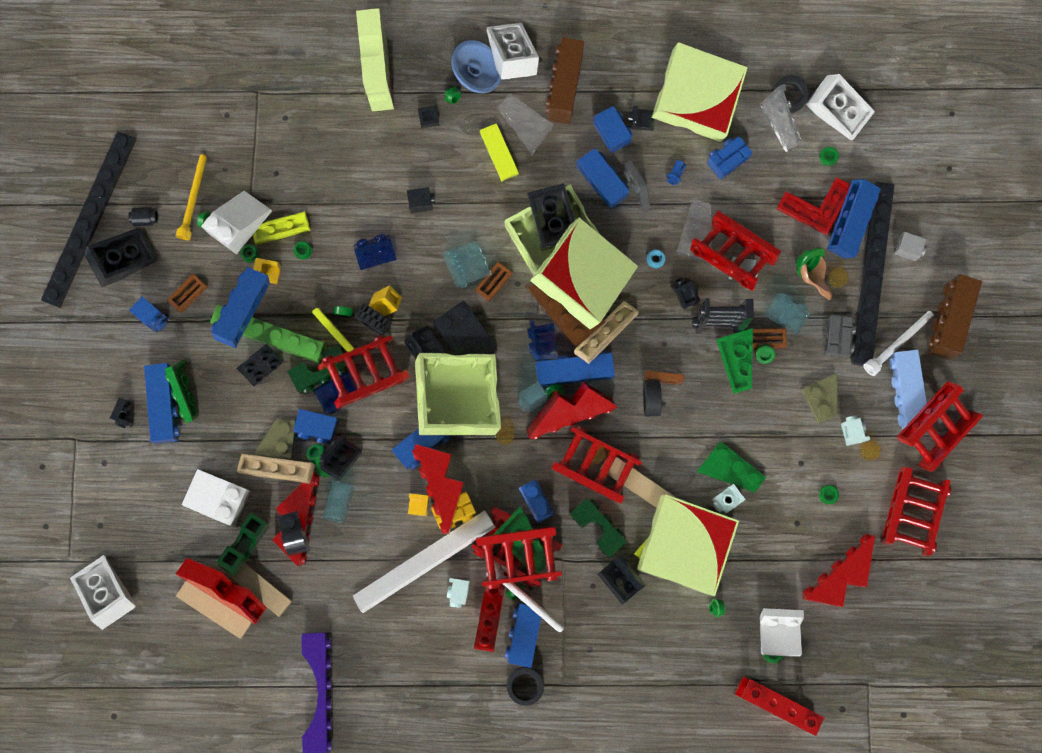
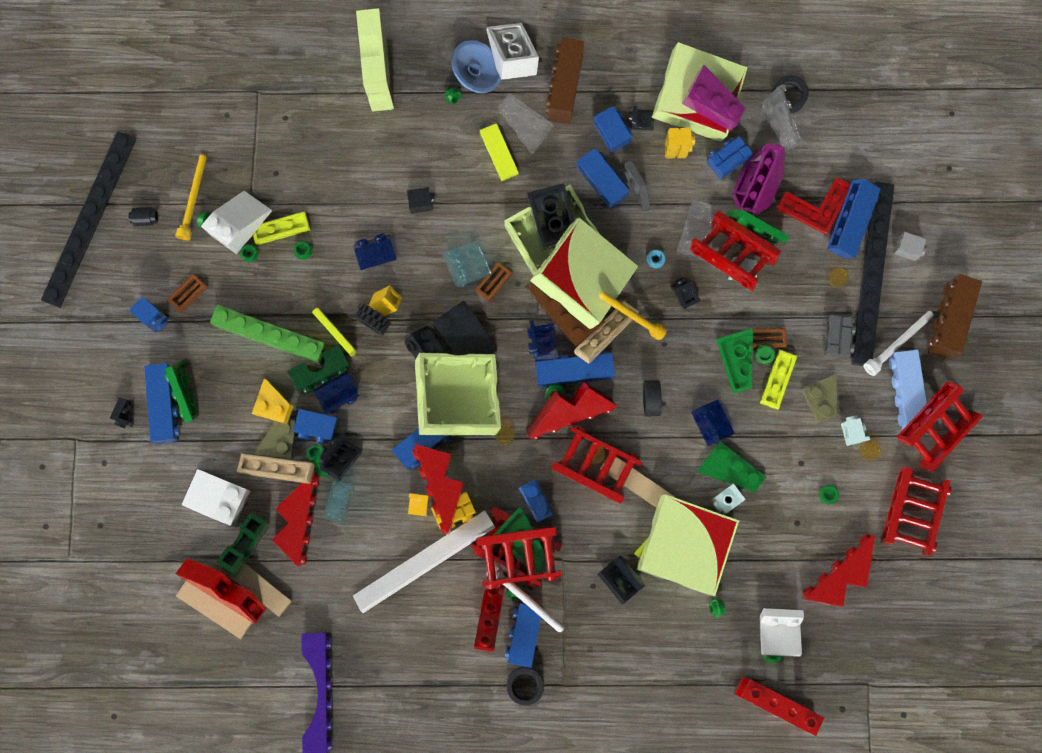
white slope [70,555,136,630] -> none
black slope [84,227,157,287] -> none
blue brick [211,267,270,348] -> none
black hinge [236,343,283,386] -> none
yellow panel [253,258,281,284] -> none
black brick [277,511,310,556] -> none
red fence [318,335,410,409] -> none
green tile [333,306,353,317] -> none
black plate [418,106,439,129] -> none
light aqua brick [447,578,470,608] -> none
clear light blue brick [517,381,547,414] -> none
dark green arch [569,498,626,558] -> none
dark orange tile [644,371,684,385] -> none
blue pin [666,160,687,185] -> none
black fence [692,298,754,334] -> none
clear light blue brick [764,293,810,335] -> none
piece [795,247,832,300] -> none
white slope [805,74,875,140] -> none
green tile [819,146,839,166] -> none
none -> yellow wing [252,379,293,424]
none -> yellow piece [599,292,667,340]
none -> yellow brick [665,128,695,159]
none -> magenta wedge [682,65,745,131]
none -> clear blue bracket [692,399,735,446]
none -> green wing [726,210,789,244]
none -> magenta wedge [732,144,785,215]
none -> neon yellow tile [760,349,797,410]

